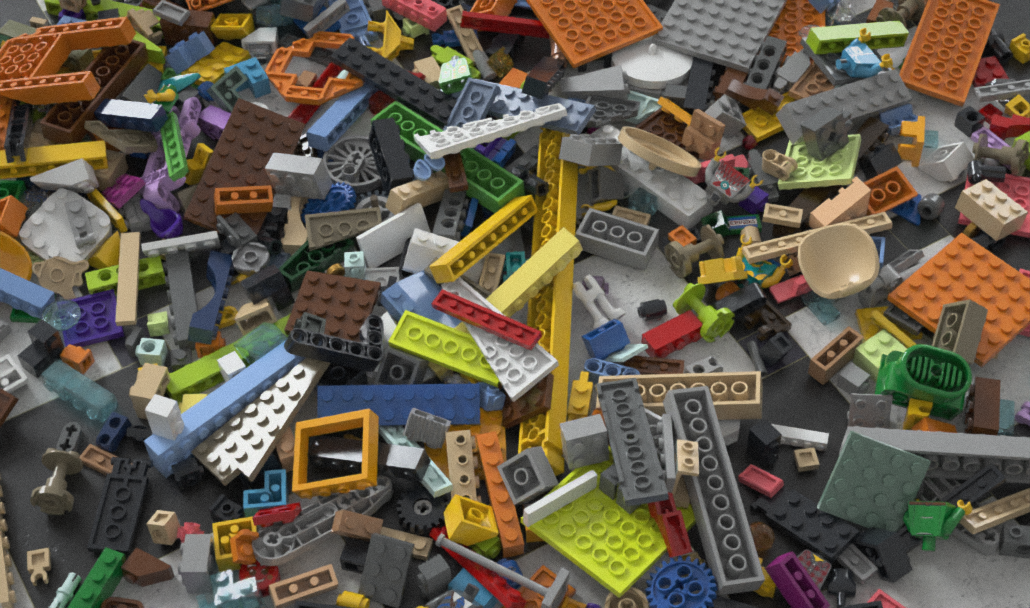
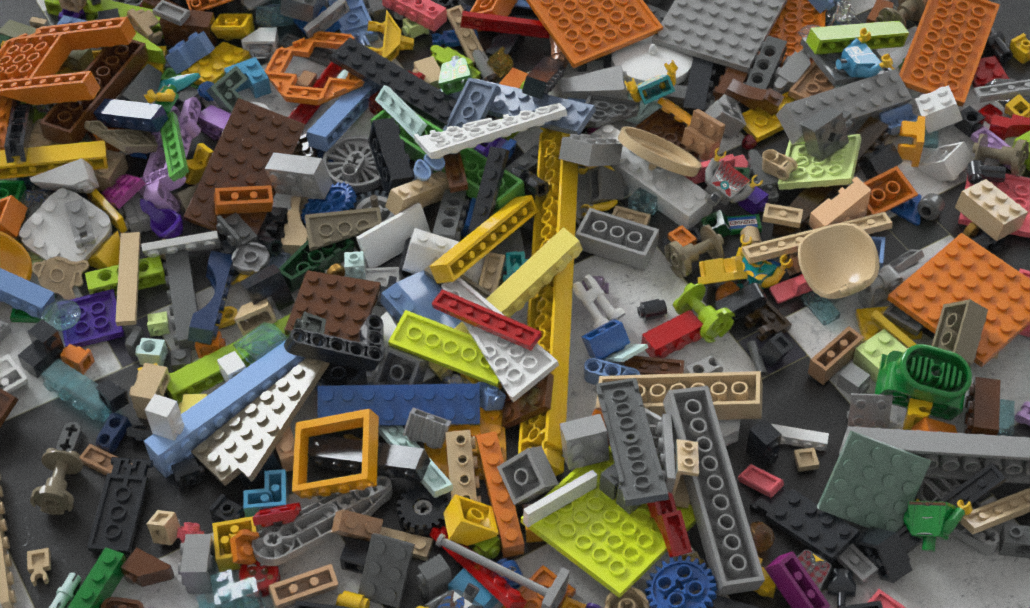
yellow hinge [567,371,593,422] -> none
none -> black brick [96,378,130,413]
none -> light aqua plate [375,85,427,138]
none -> black plate [467,146,509,236]
none -> torso [624,60,678,105]
none -> white brick [915,85,963,133]

